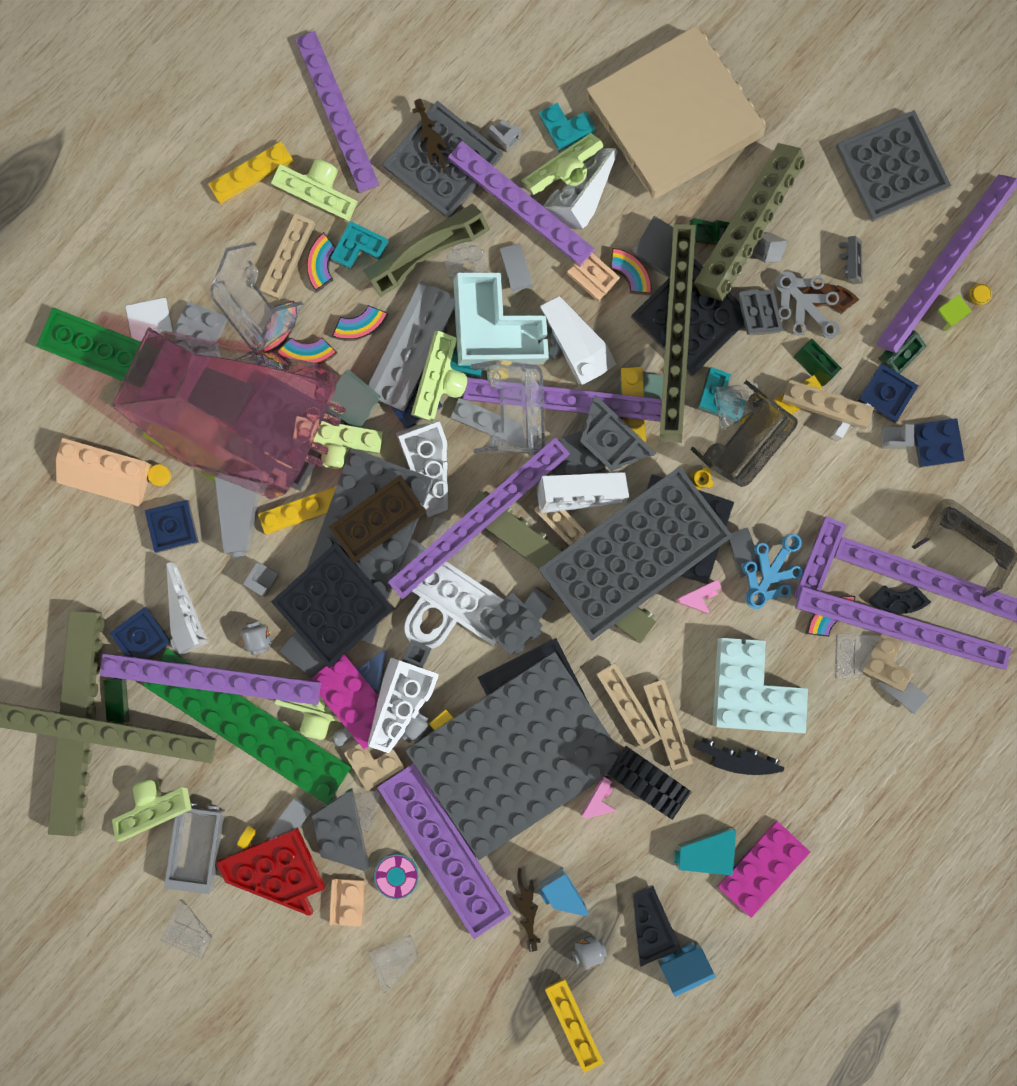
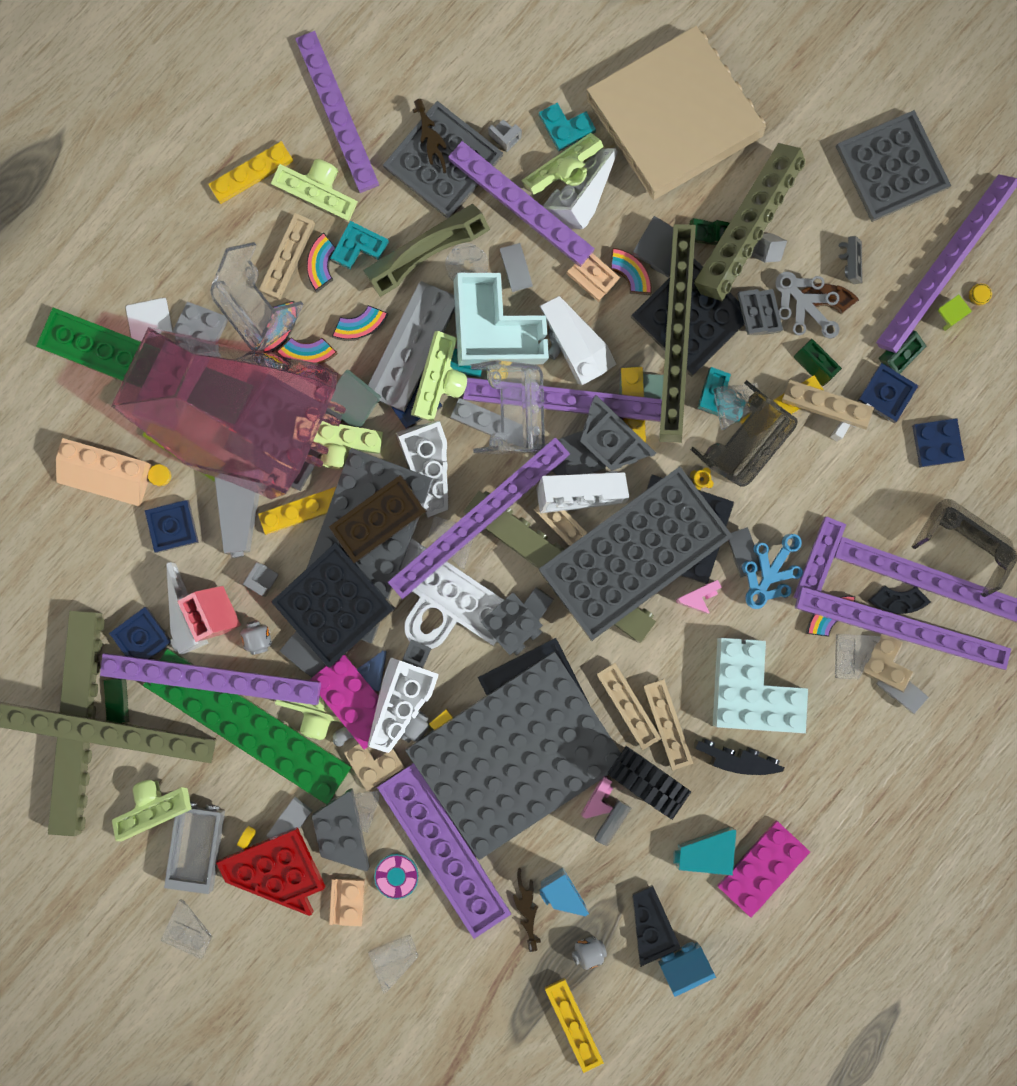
light grey panel [882,424,914,449] -> none
none -> coral brick [177,586,241,642]
none -> dark grey slope [594,800,632,846]

